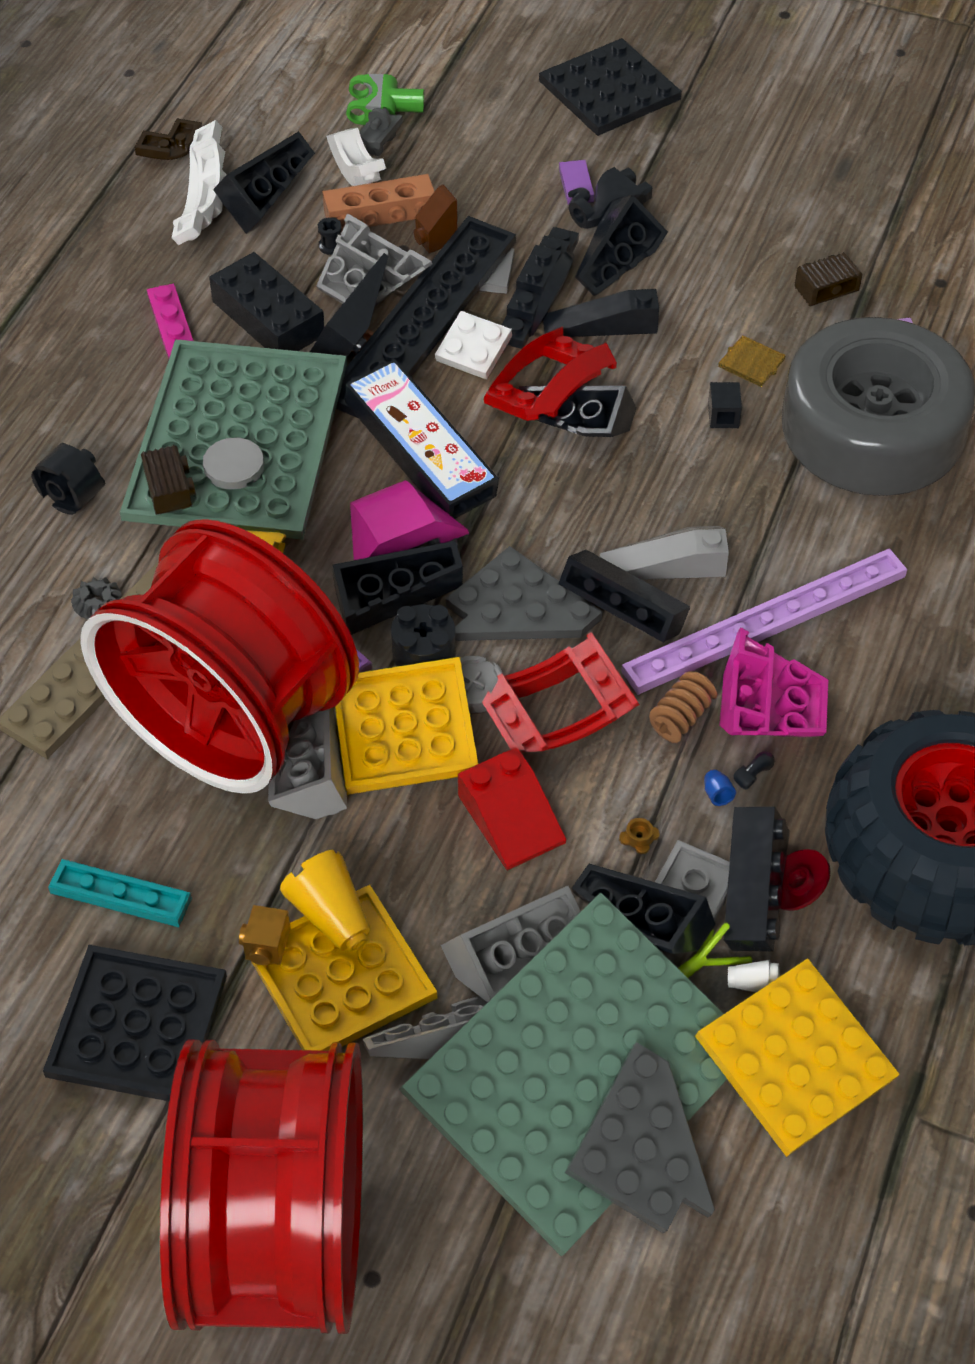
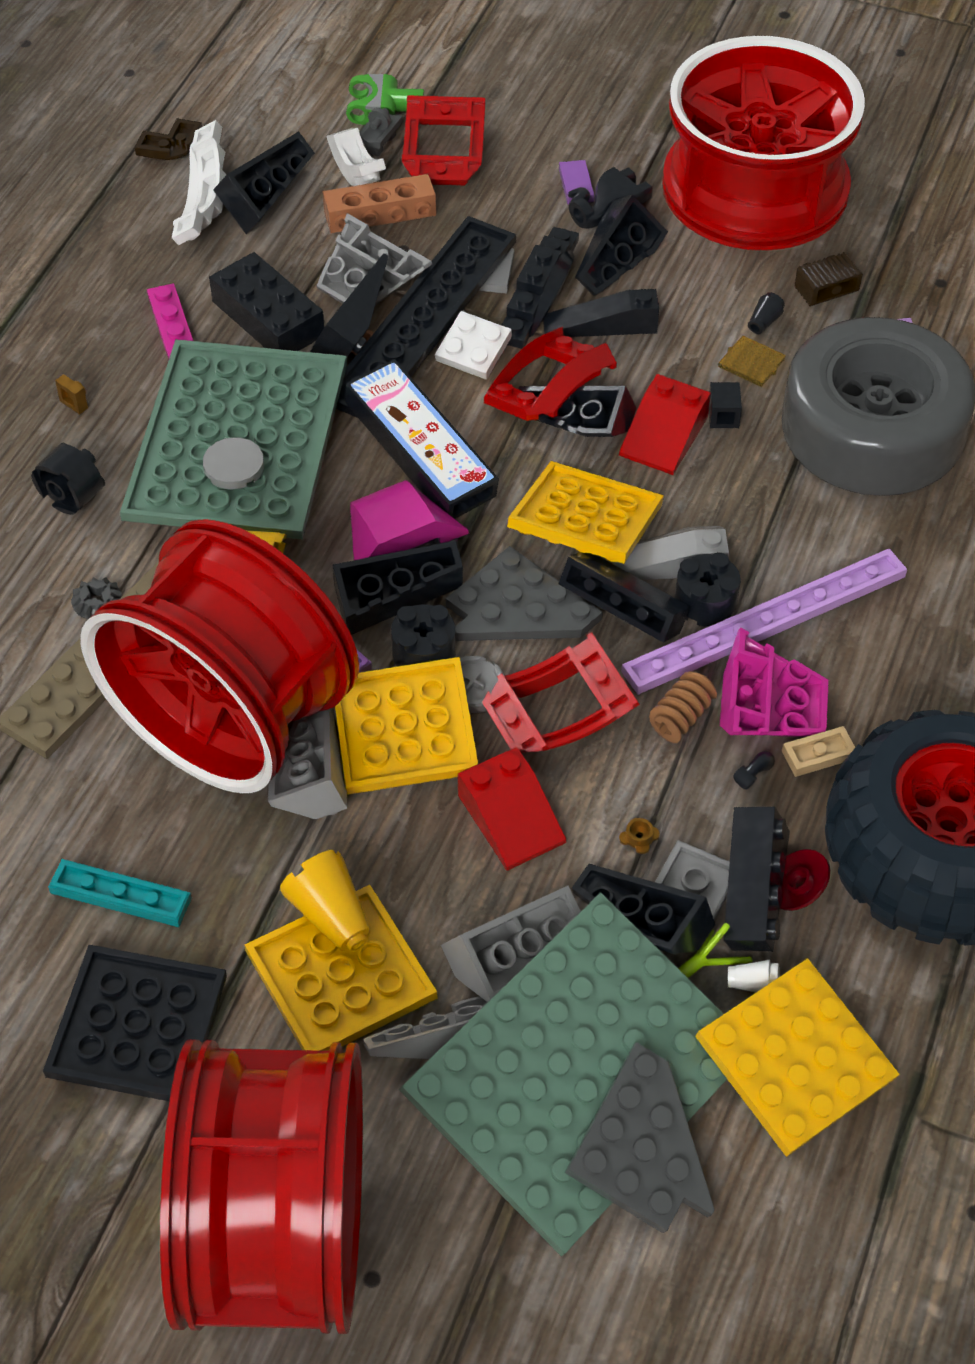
dark brown brick [141,445,196,515] -> none
pearl gold brick [239,905,291,965] -> none
black bush [317,218,342,255] -> none
reddish brown slope [413,184,458,254] -> none
black plate [539,38,682,136] -> none
blue hose [704,770,736,806] -> none
none -> pearl gold plate [55,374,88,415]
none -> red wedge [402,95,485,186]
none -> yellow plate [507,461,664,564]
none -> red slope [619,374,711,475]
none -> red wheel [662,36,865,250]
none -> black brick [675,552,741,627]
none -> black cone [748,292,785,334]
none -> tan plate [782,726,855,777]

